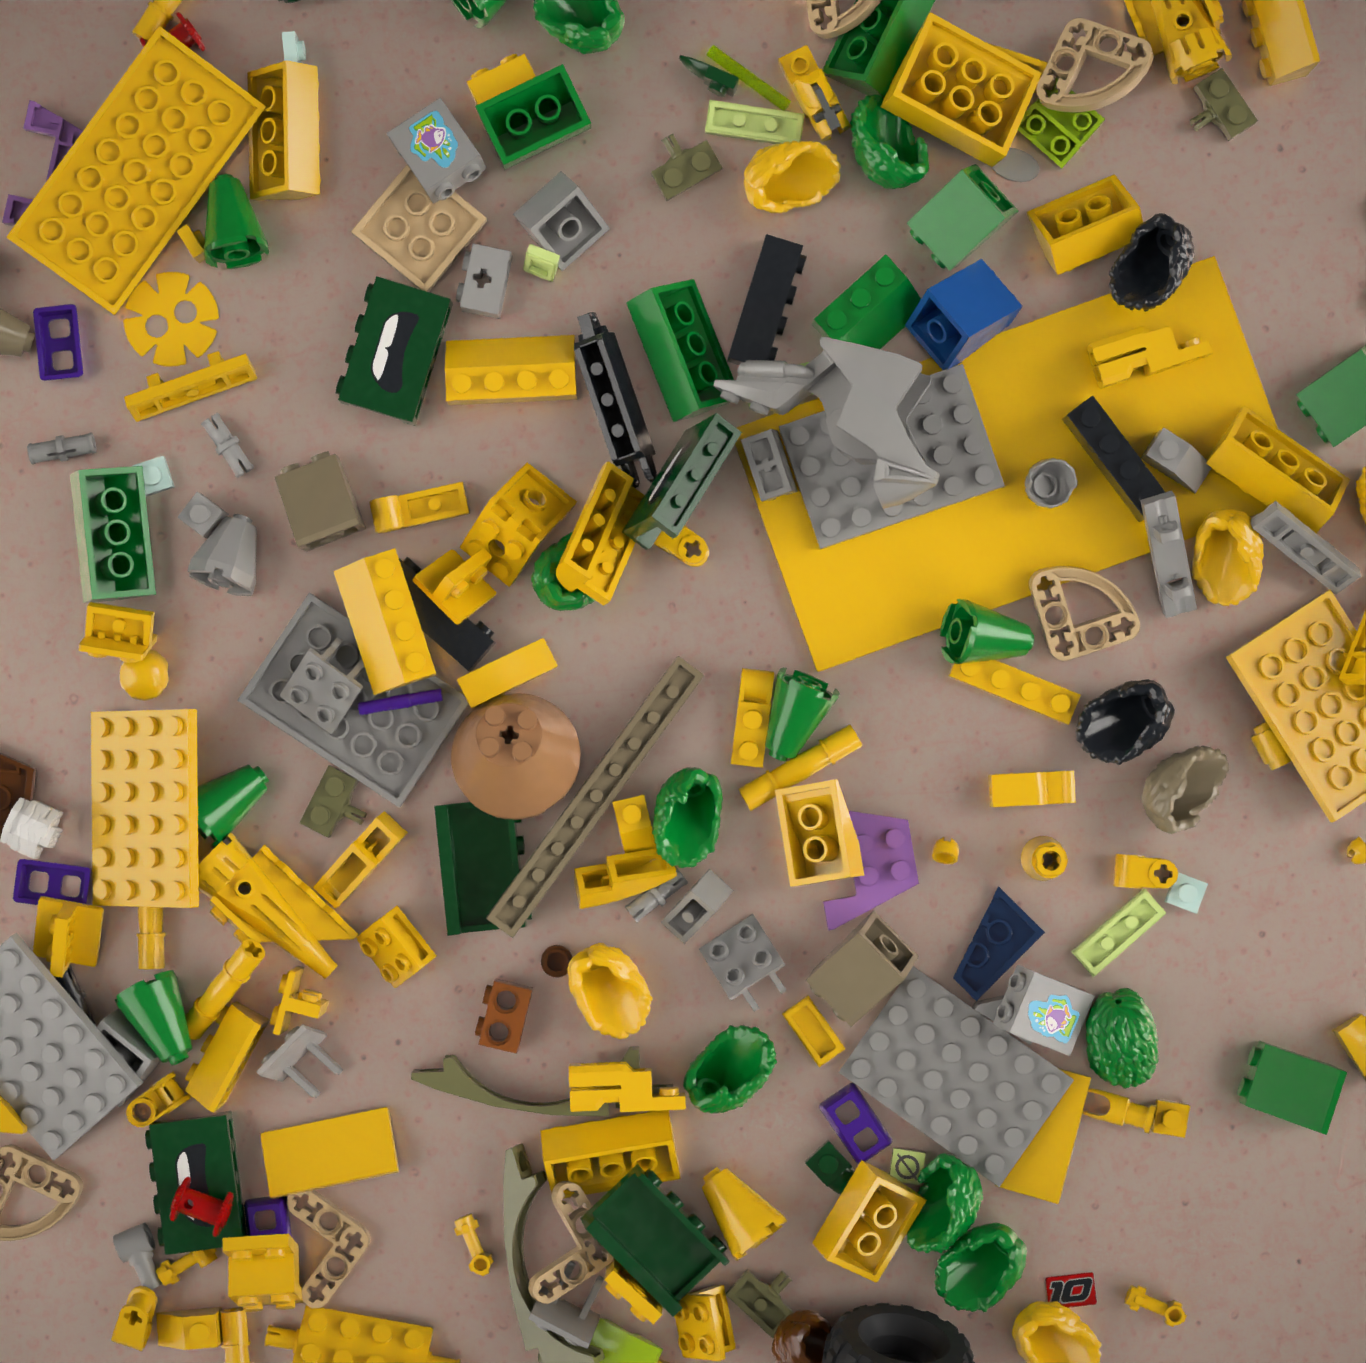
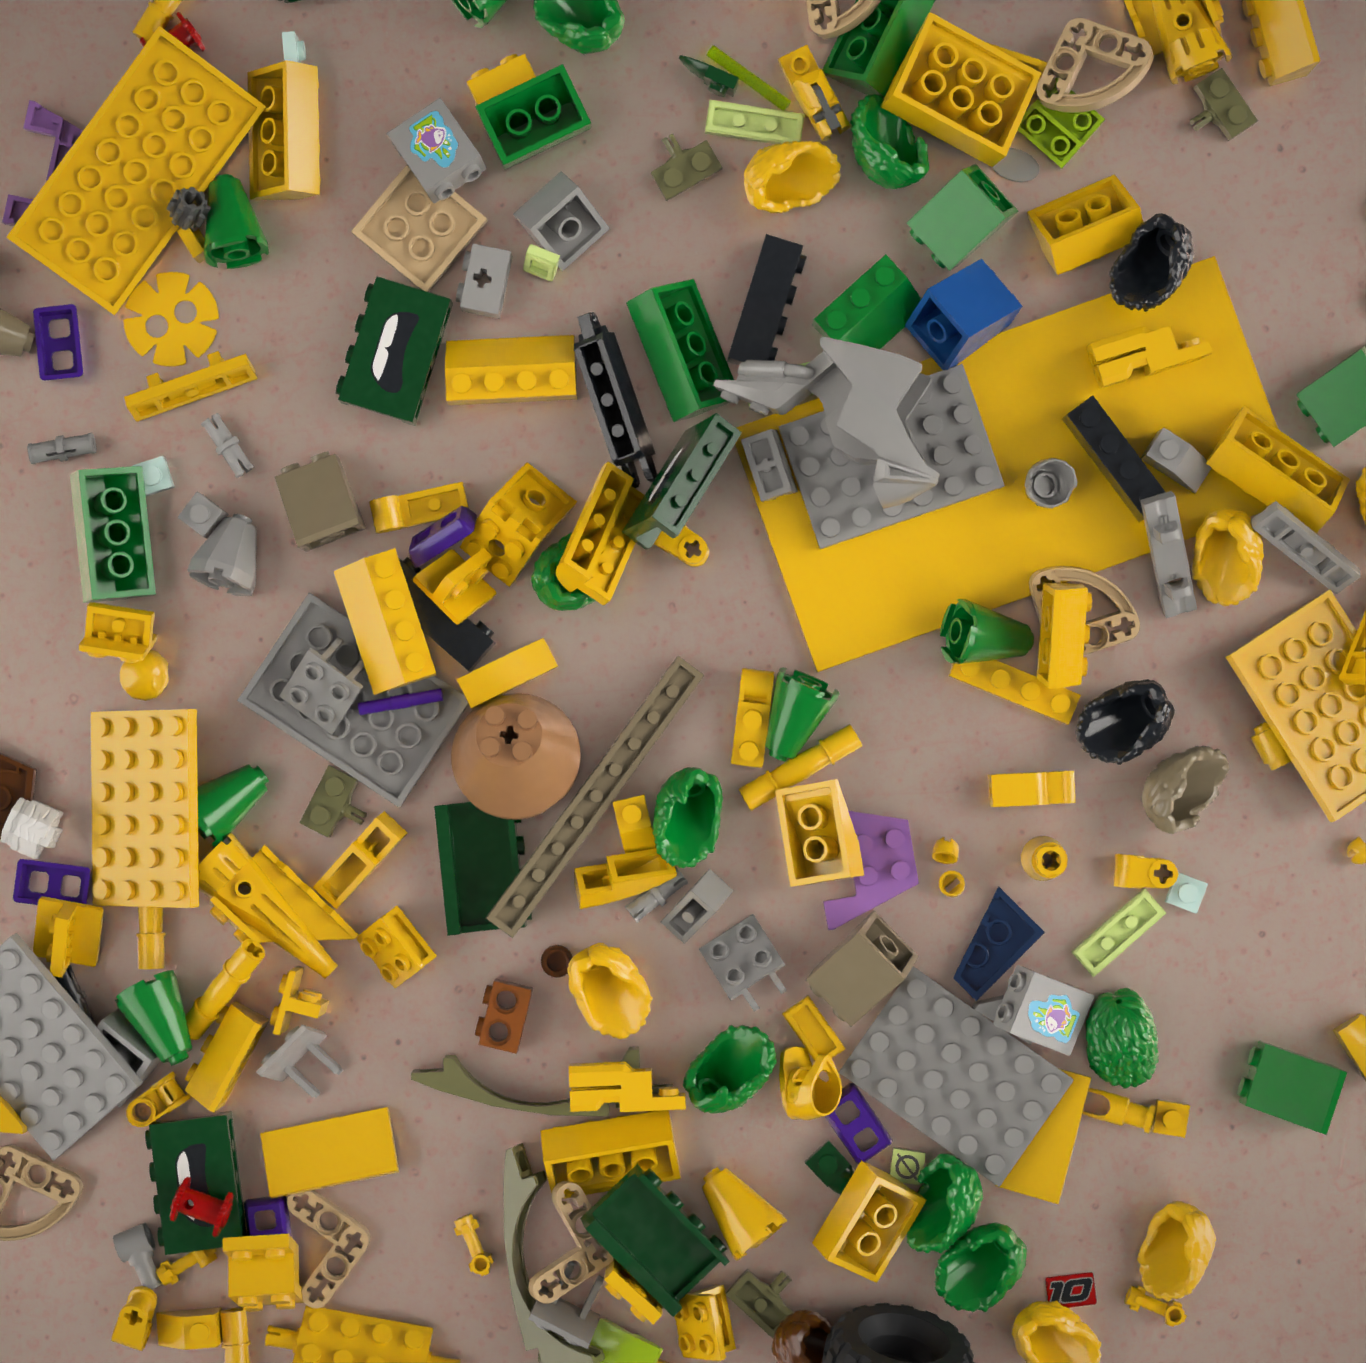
none -> dark grey gear [167,187,210,230]
none -> dark purple piece [409,506,477,568]
none -> yellow helmet [779,1046,842,1120]
none -> yellow hinge [939,871,965,898]
none -> yellow slope [1037,582,1092,689]
none -> yellow hair [1137,1201,1216,1302]

